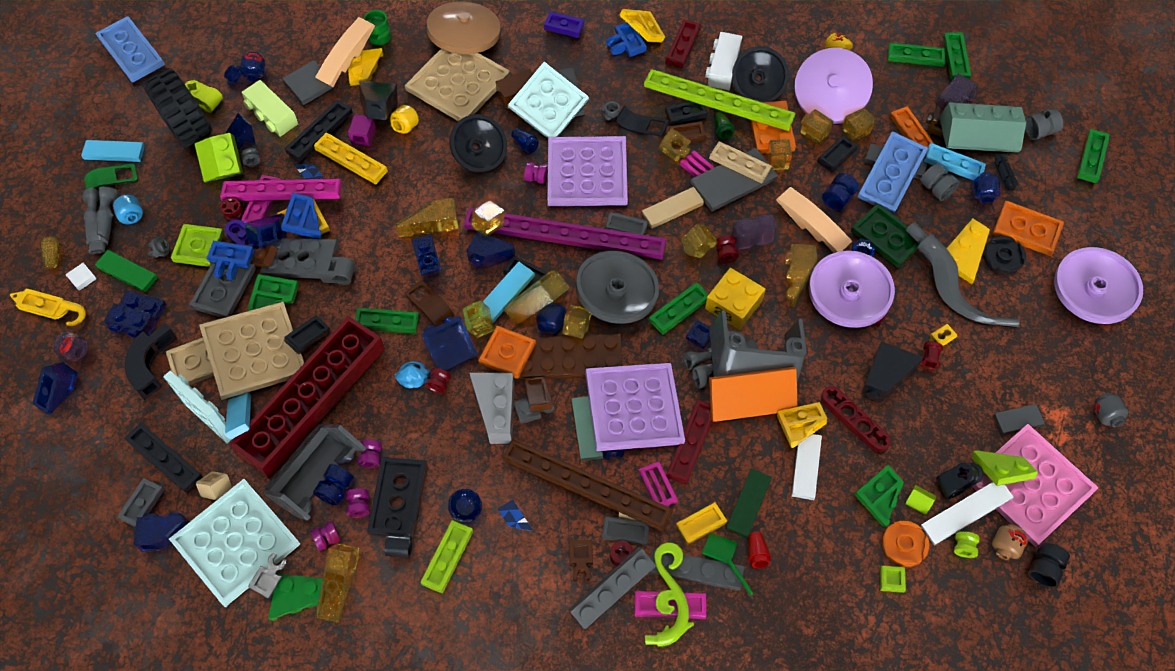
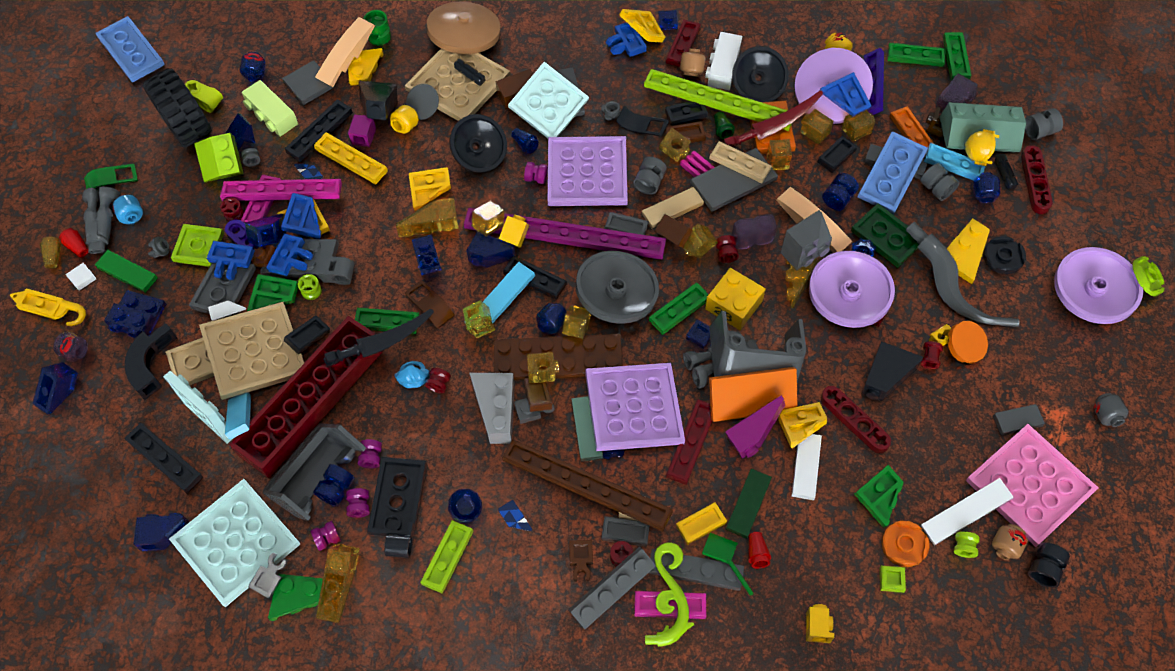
medium azure tile [81,140,145,162] -> none
dark grey plate [117,478,165,529] -> none
tan slope [196,471,232,500] -> none
clear blue plate [224,65,241,85] -> none
clear blue plate [420,316,478,371] -> none
orange tile [478,326,536,379] -> none
clear yellow slope [503,270,569,325] -> none
dark purple plate [544,11,584,38] -> none
dark pink tile [638,461,678,507] -> none
lime slope [905,485,936,515] -> none
black piece [936,463,984,499] -> none
lime wing [972,450,1038,486] -> none
orange tile [992,200,1064,256] -> none
green plate [1077,129,1110,184] -> none
none -> red cone [59,228,89,258]
none -> white sticker [208,301,246,321]
none -> blue hinge [266,234,313,276]
none -> lime wheel [298,274,322,300]
none -> black sword [323,309,434,367]
none -> dark grey sticker [406,84,439,120]
none -> yellow wing [409,167,451,211]
none -> black axle [454,59,486,86]
none -> yellow brick [499,214,529,248]
none -> clear yellow brick [527,352,559,383]
none -> dark grey wheel [633,157,667,195]
none -> reddish brown tile [655,214,693,248]
none -> clear blue plate [658,10,678,30]
none -> medium nougat head [680,48,706,77]
none -> dark red sword [724,91,823,148]
none -> magenta slope [725,395,785,459]
none -> dark grey slope [781,210,832,270]
none -> yellow brick [806,604,834,643]
none -> blue wing [819,72,872,117]
none -> dark purple plate [862,48,884,118]
none -> orange tile [948,321,988,364]
none -> yellow cap [965,129,999,166]
none -> dark red beam [1021,145,1053,214]
none -> lime tile [1133,256,1165,296]

